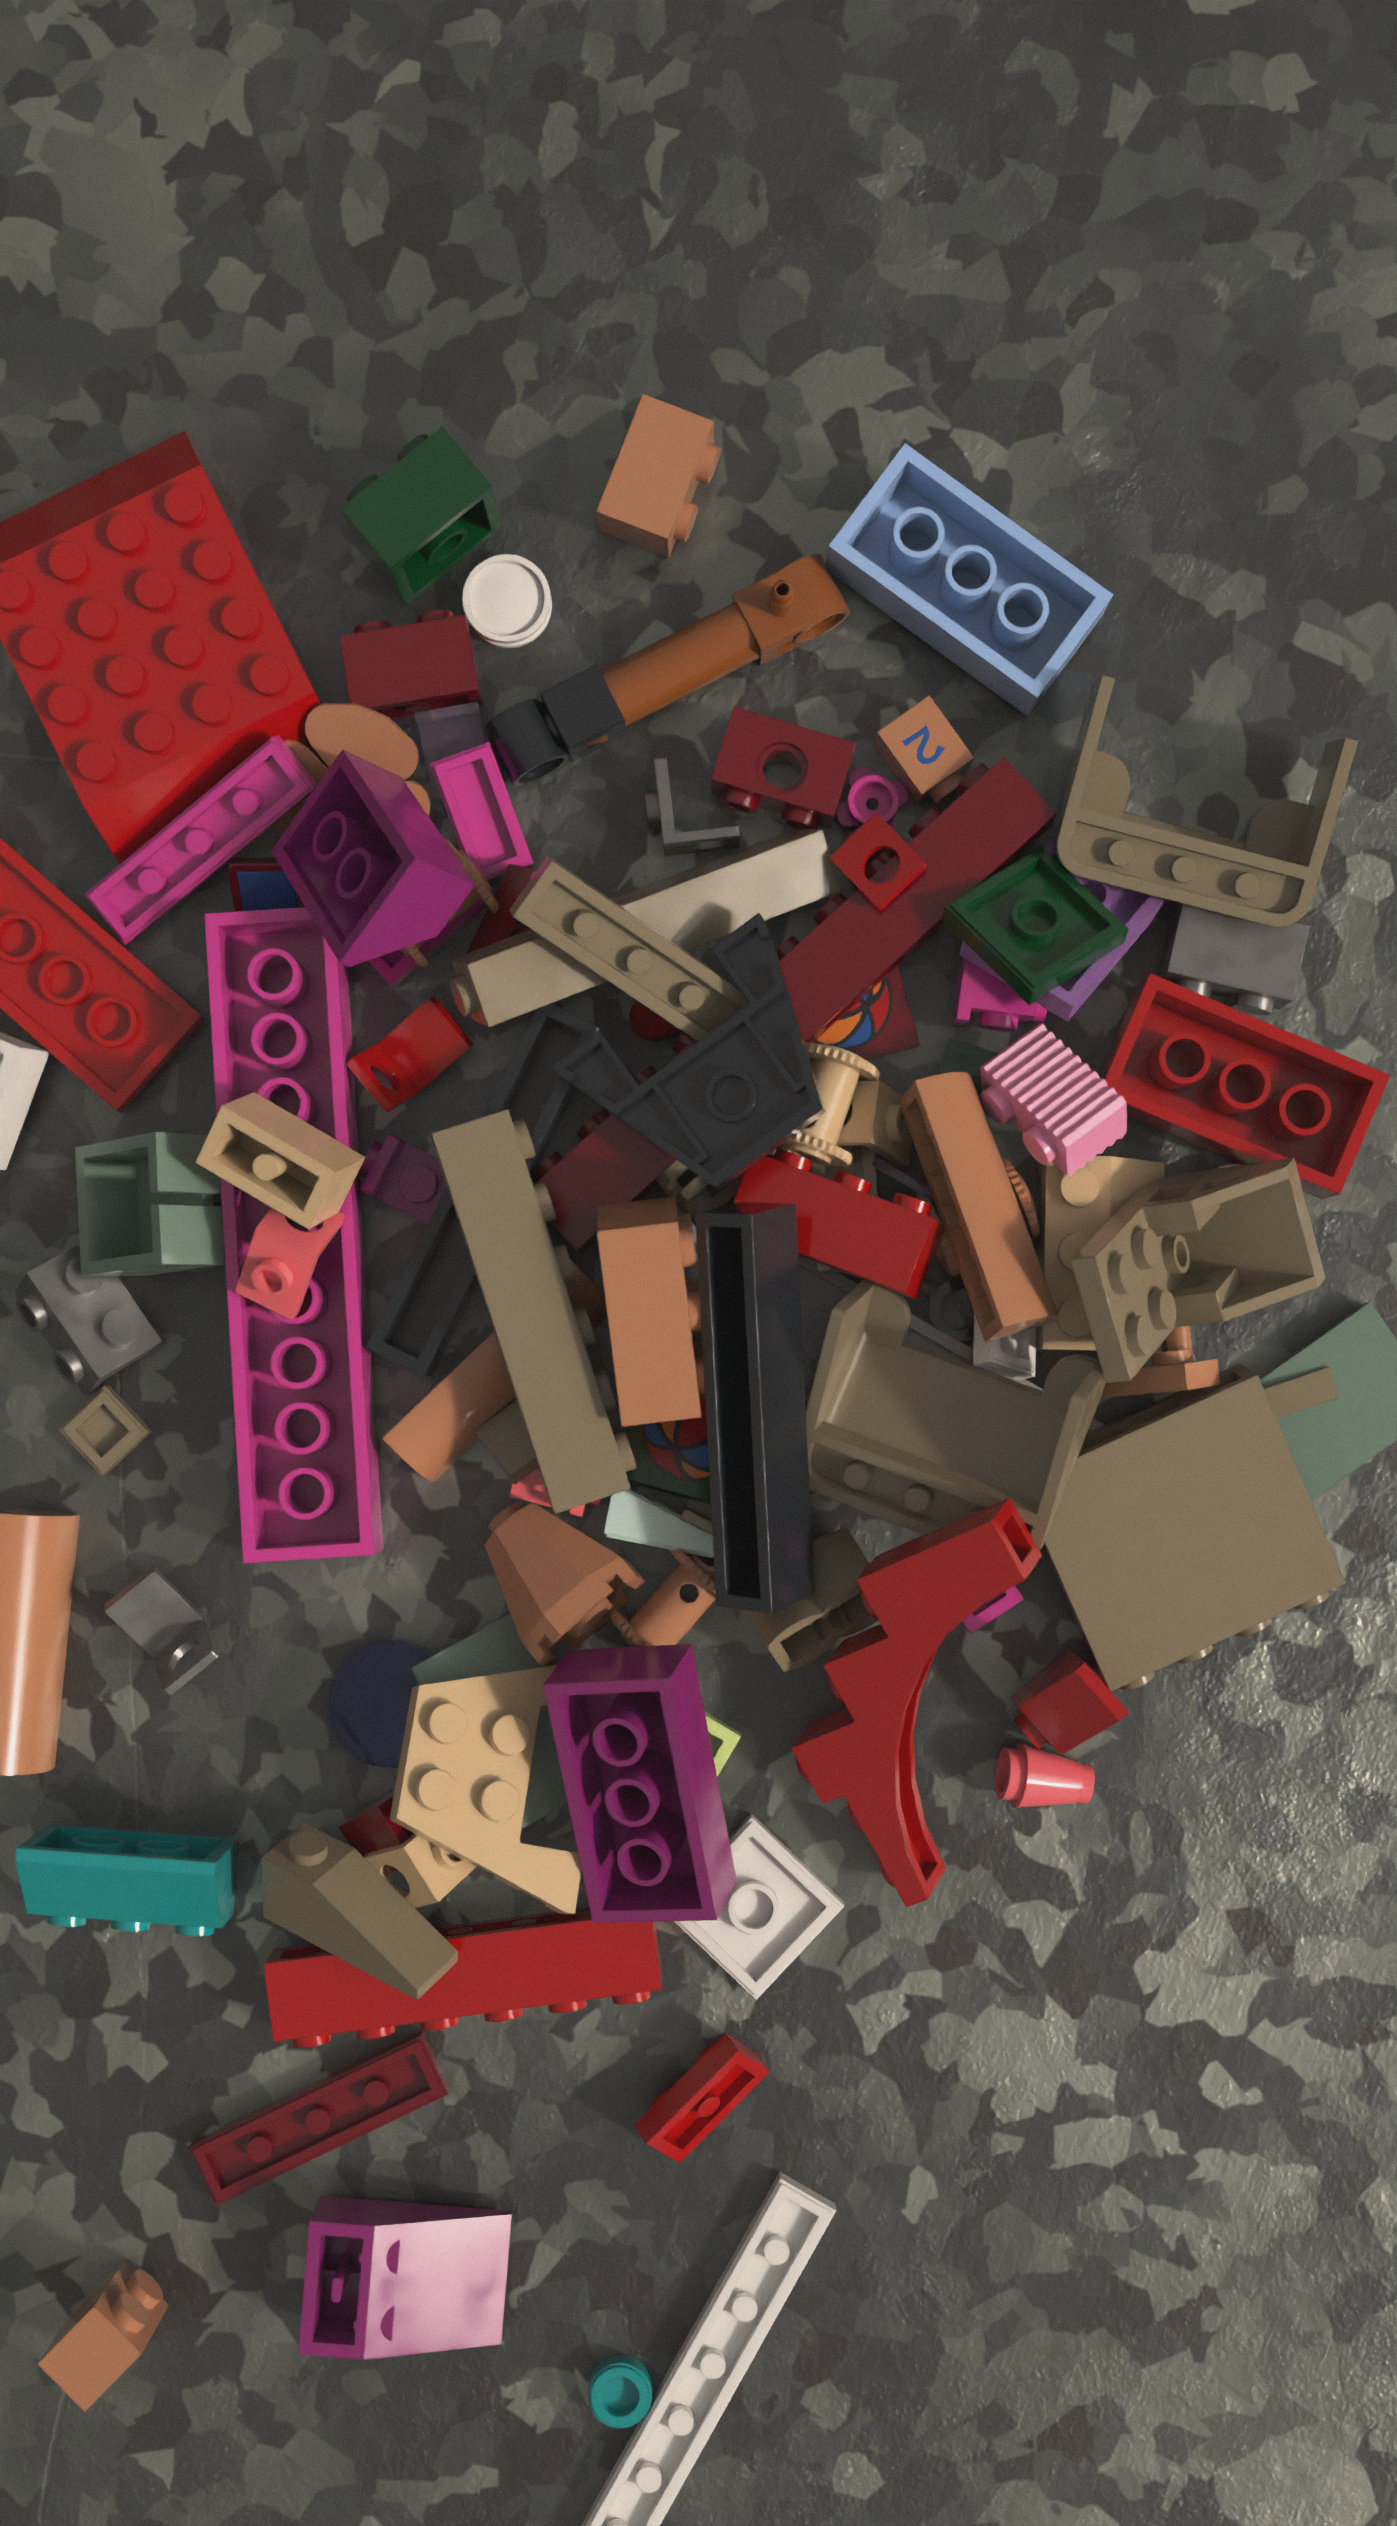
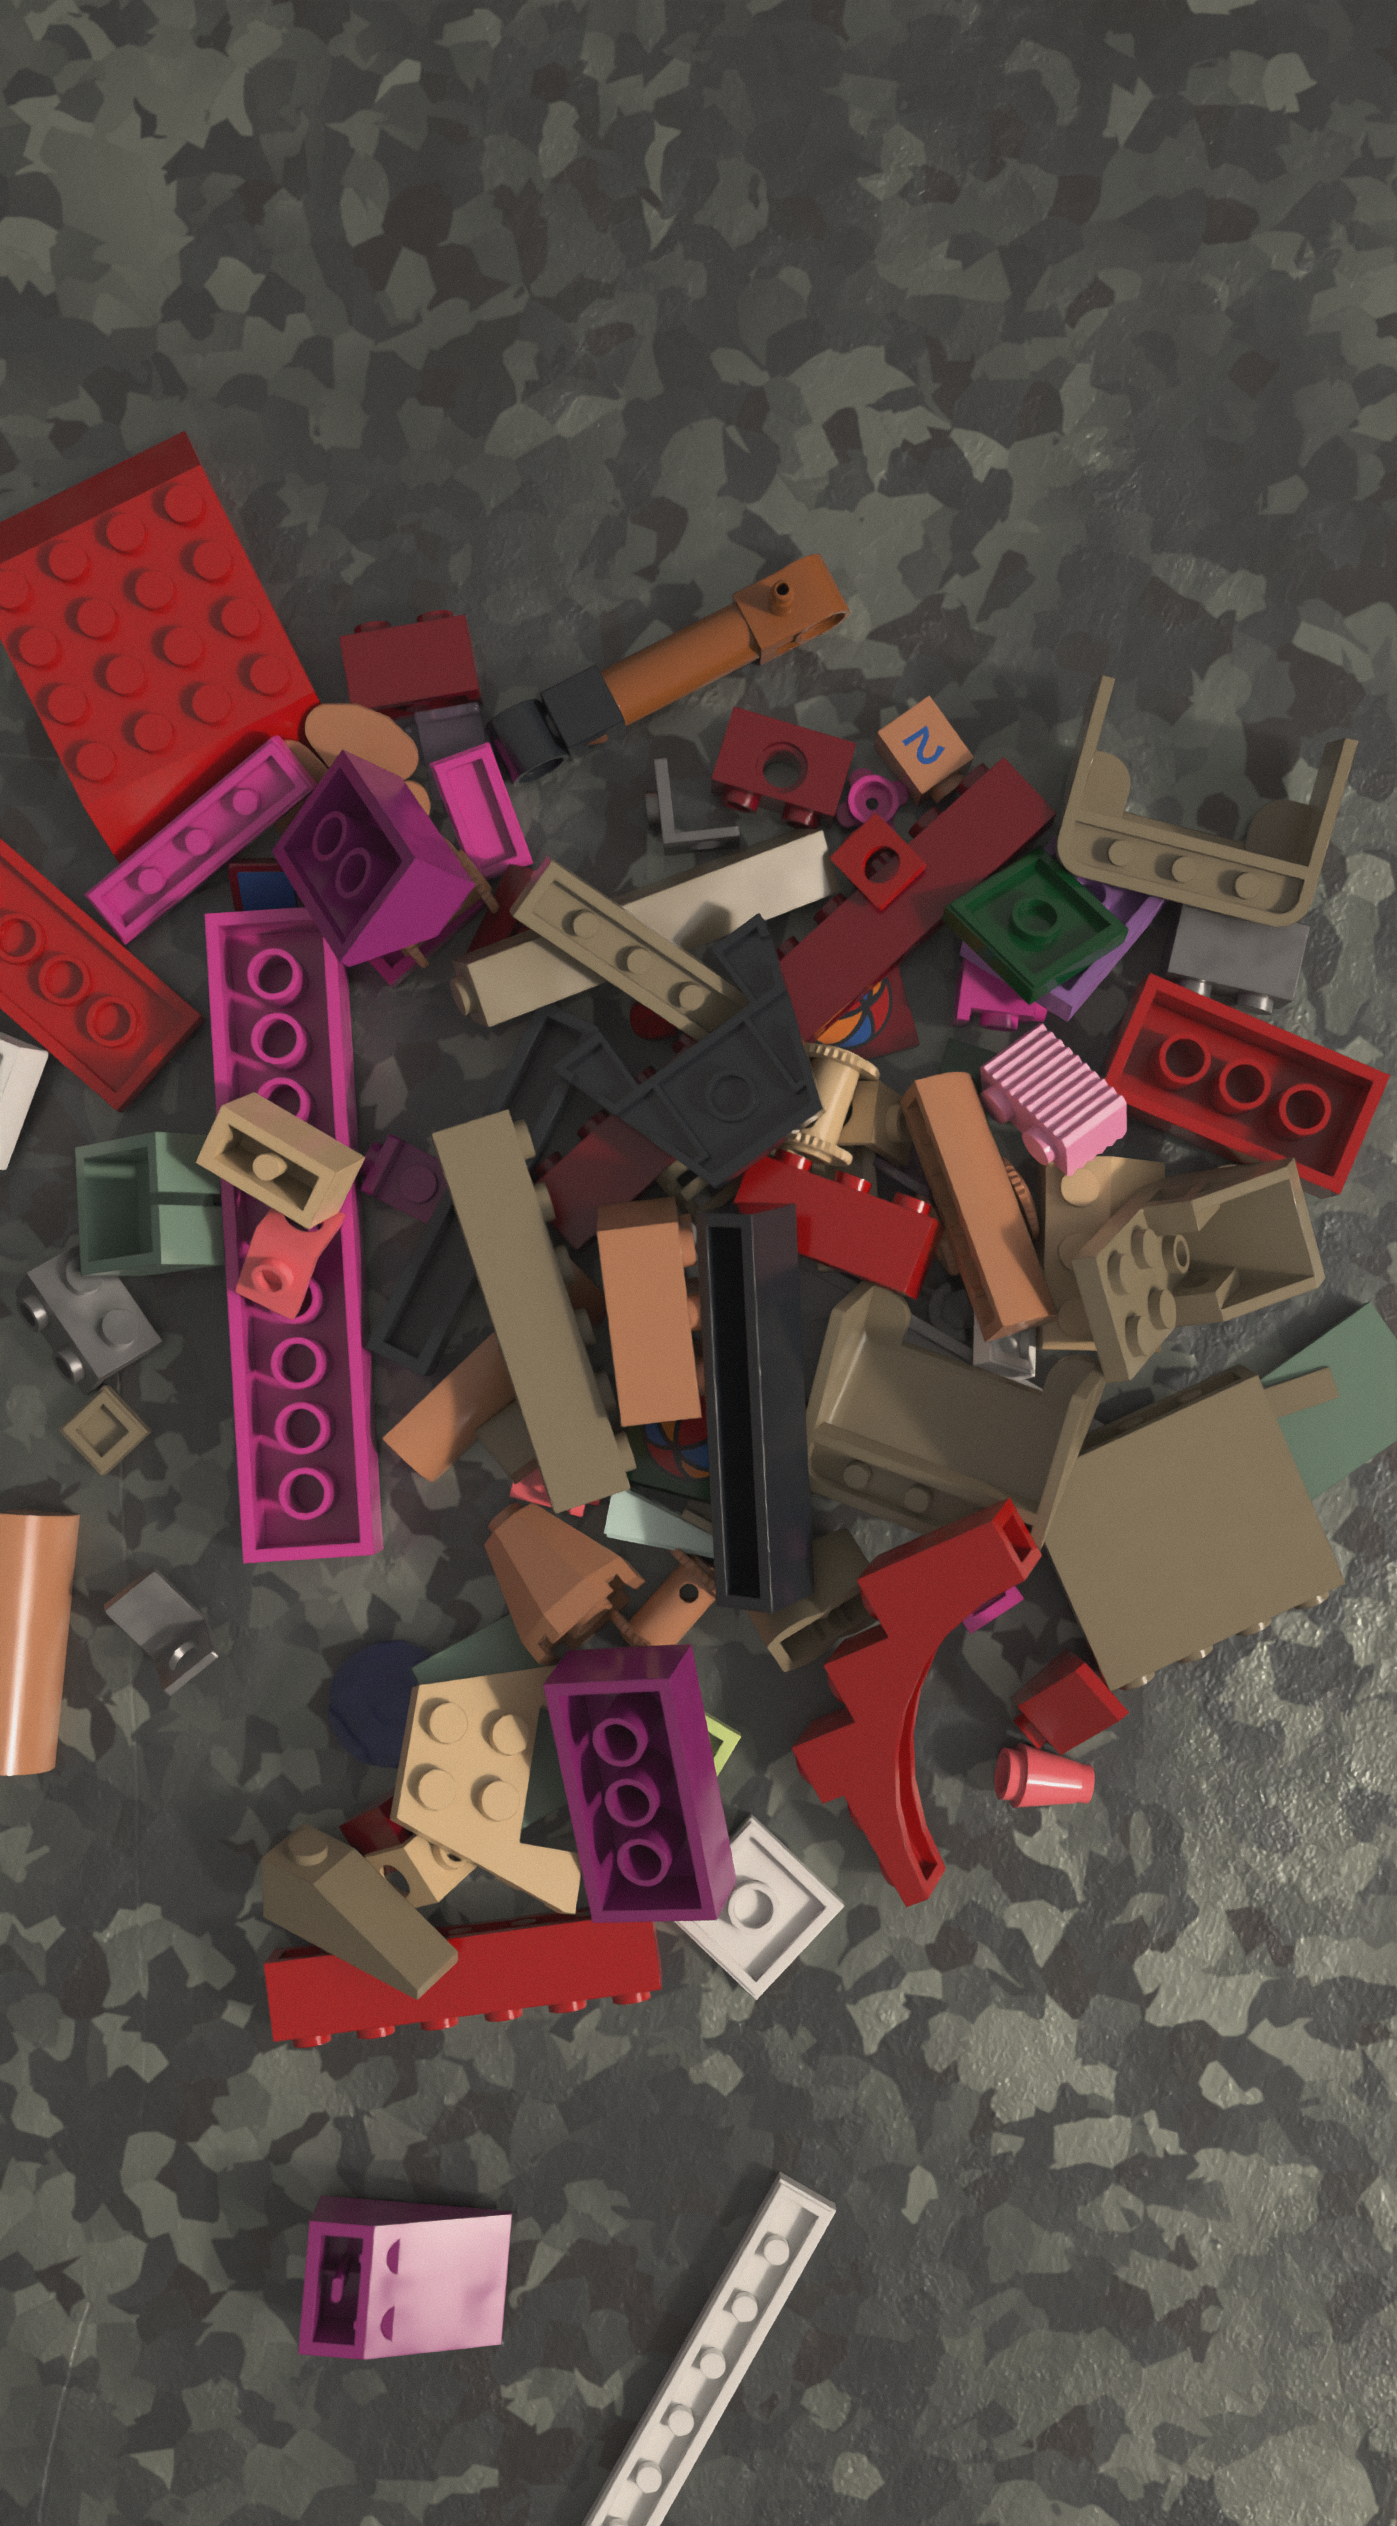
teal slope [15,1824,239,1936] -> none
nougat brick [38,2260,169,2412] -> none
dark red tile [188,2030,450,2206] -> none
dark green brick [341,426,502,606] -> none
red bracket [346,997,473,1113] -> none
white piece [462,554,552,648] -> none
teal tile [588,2354,653,2428] -> none
nougat brick [596,394,721,558] -> none
red plate [634,2033,770,2163] -> none
light blue brick [826,443,1114,717] -> none
nougat plate [1097,1326,1221,1398] -> none

